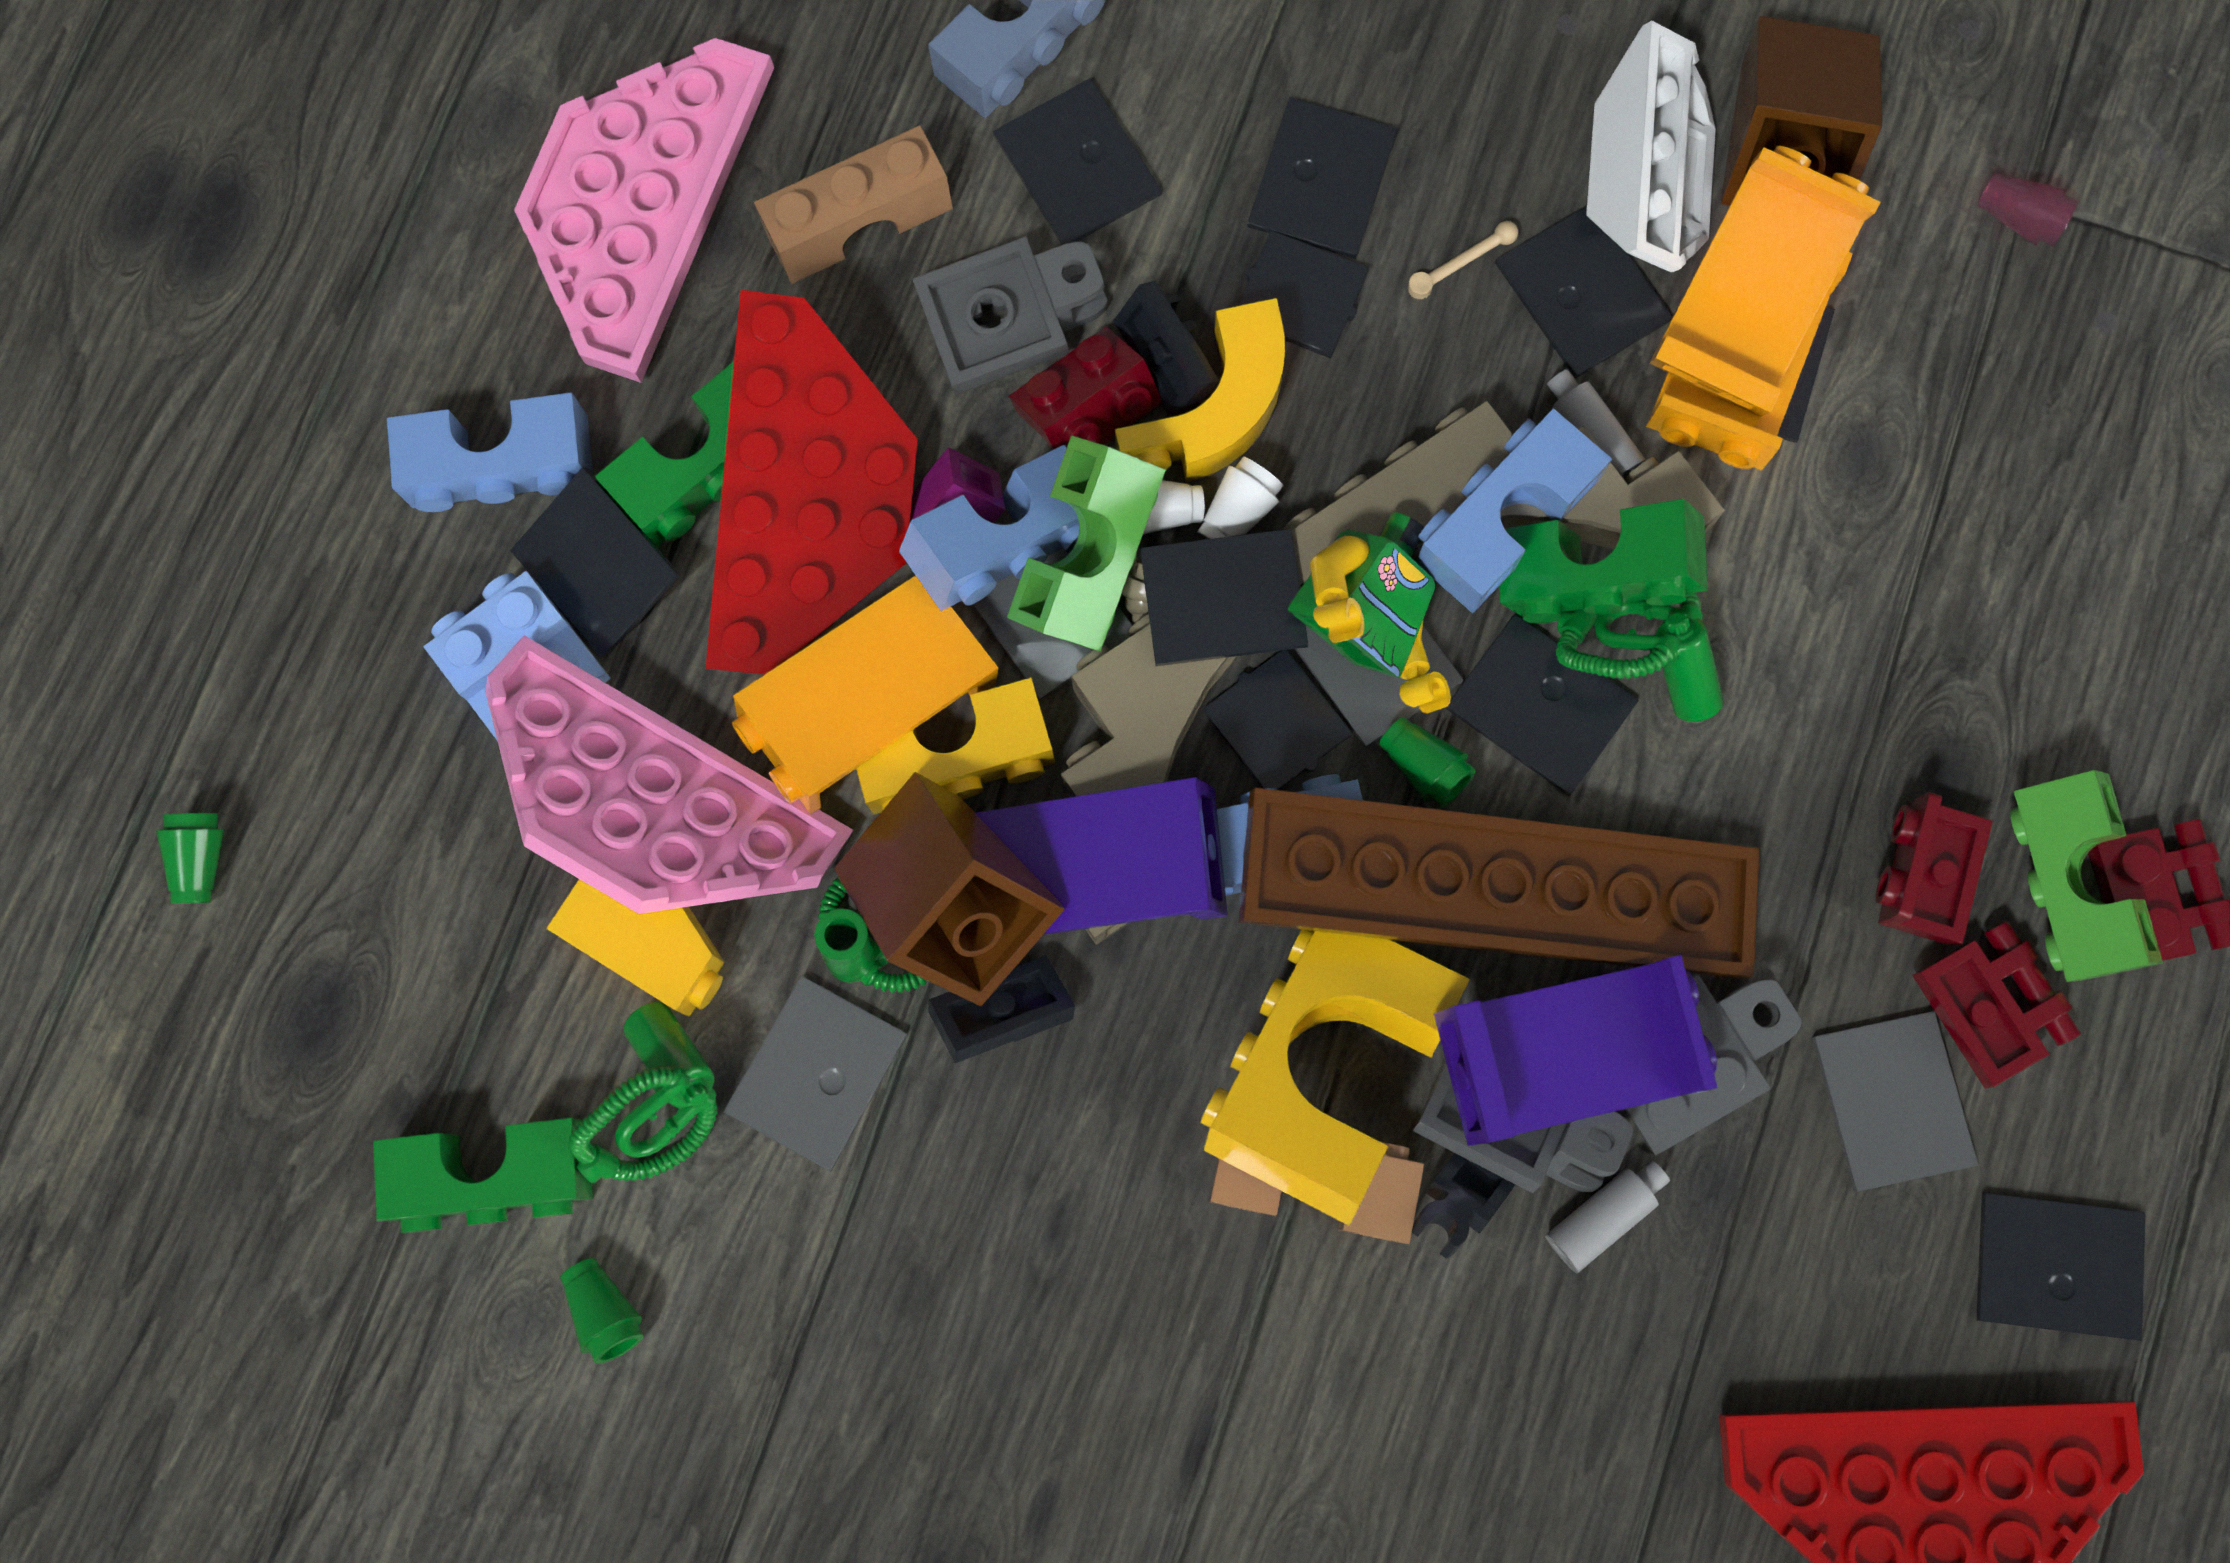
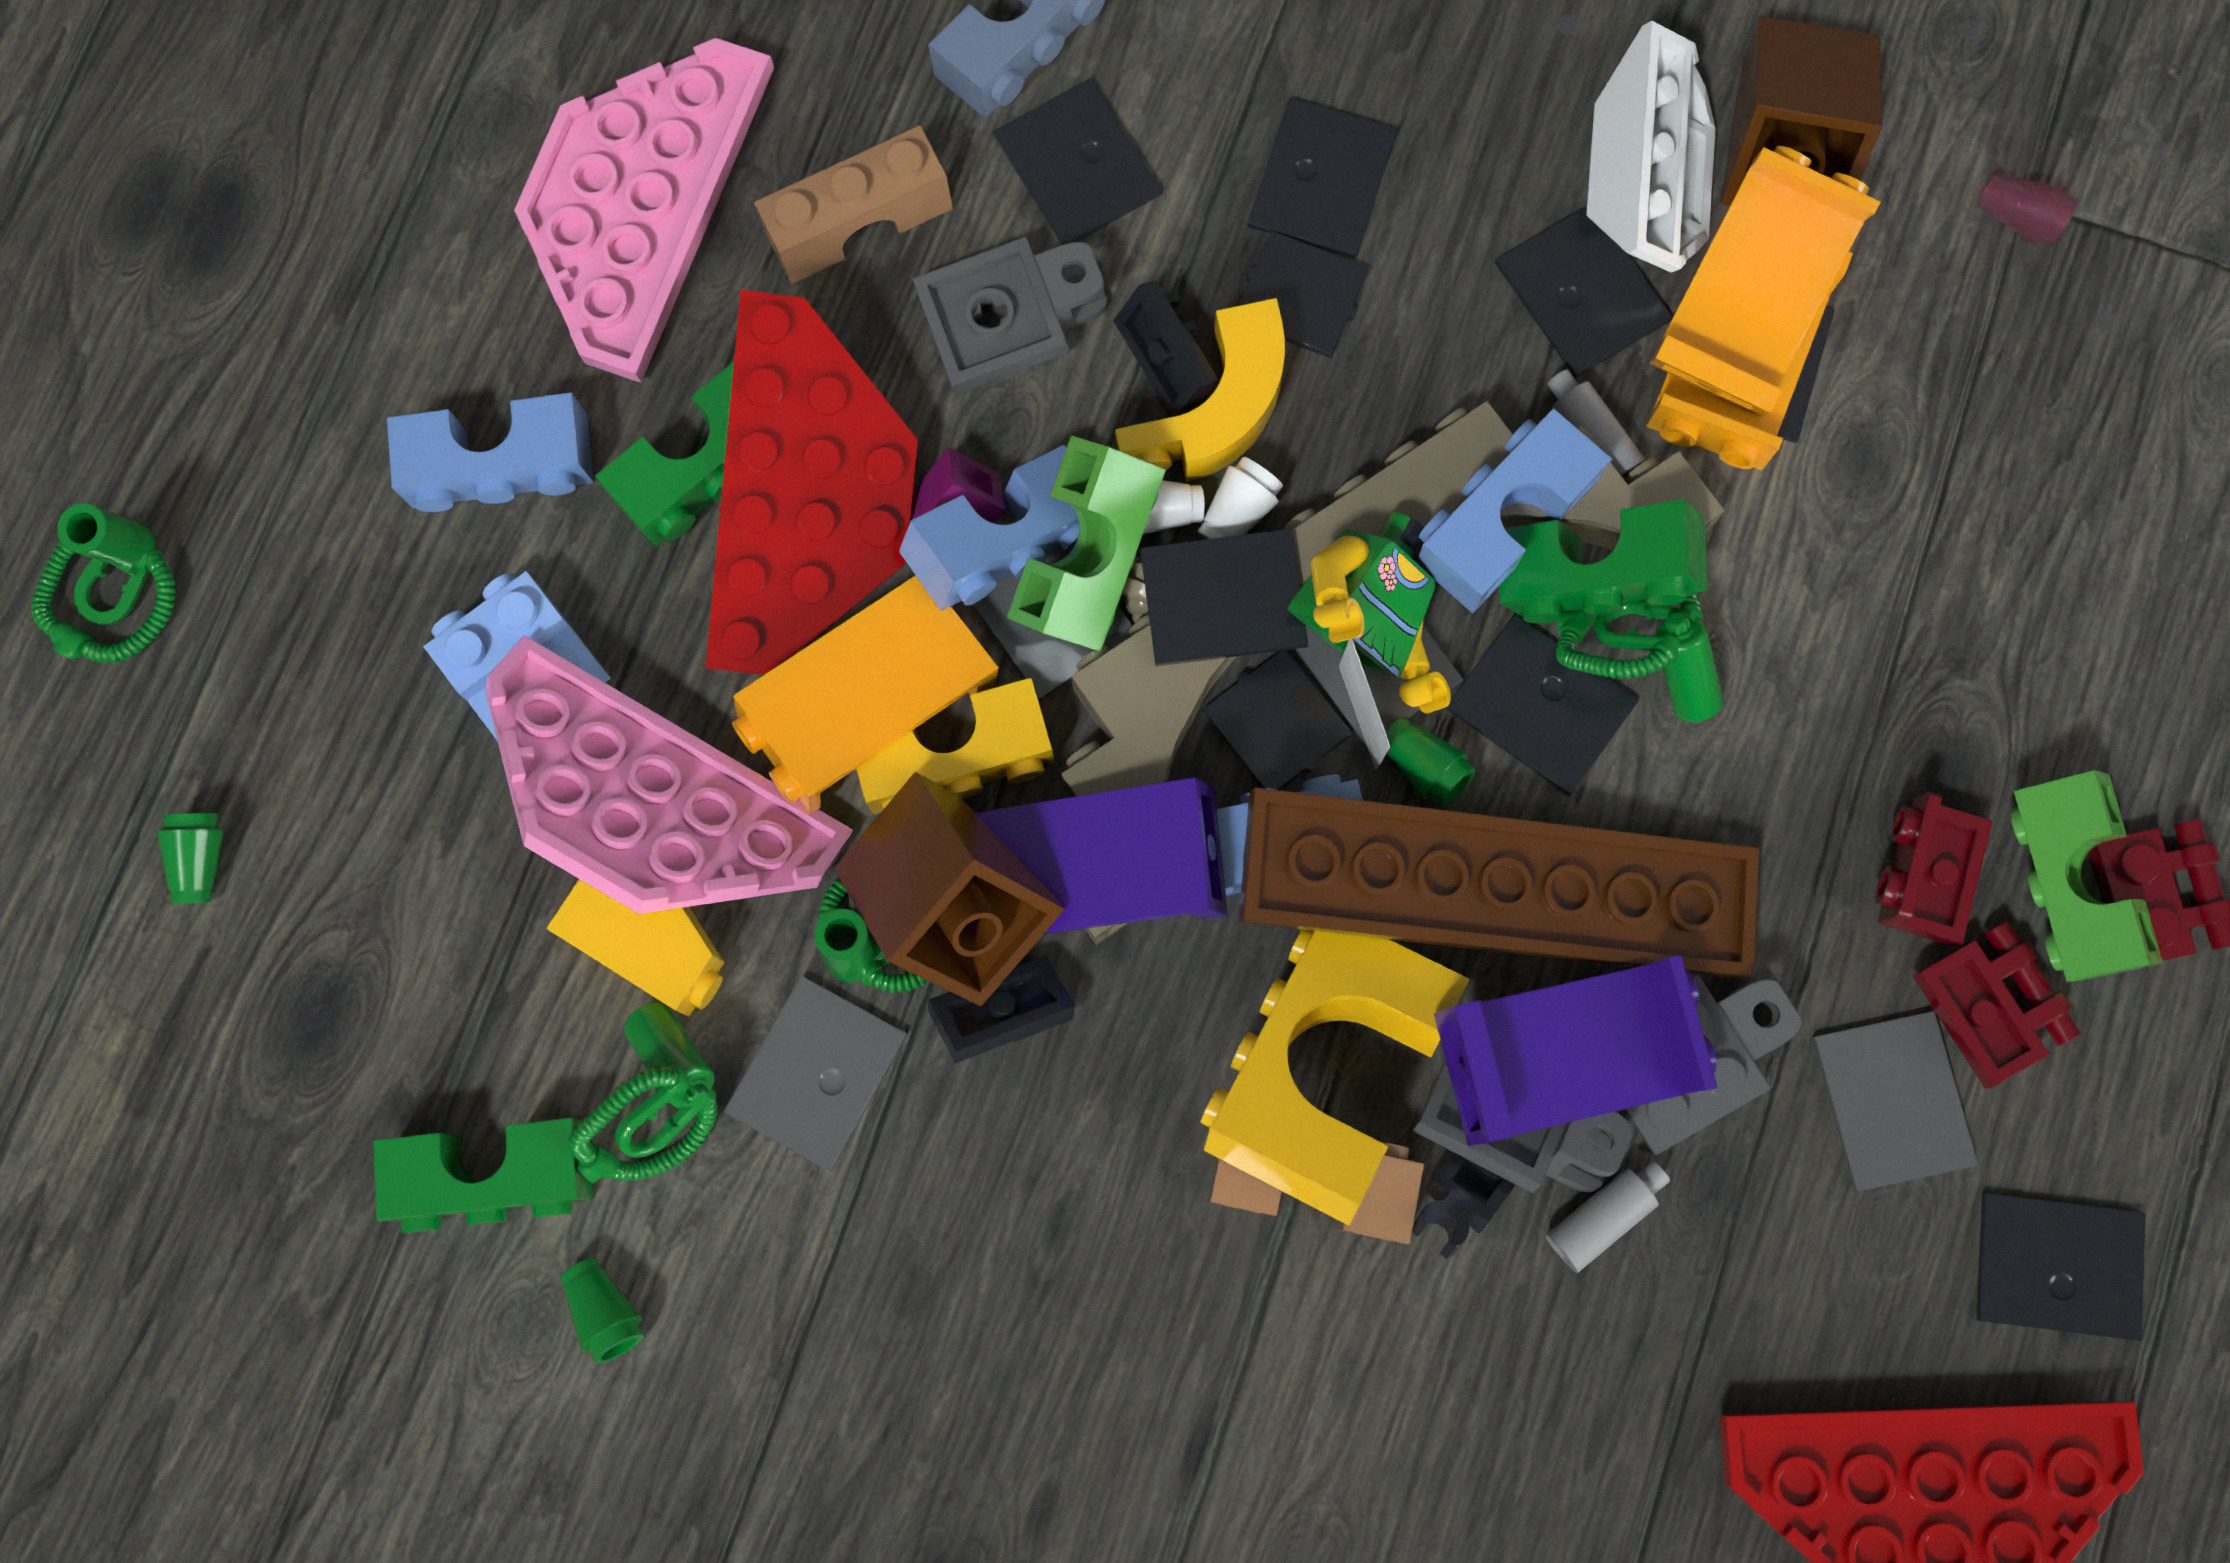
black piece [510,467,681,657] -> none
dark red bracket [1009,326,1161,451] -> none
tan hinge [1408,221,1518,299] -> none
none -> green piece [31,503,176,664]
none -> white sticker [1339,639,1390,770]

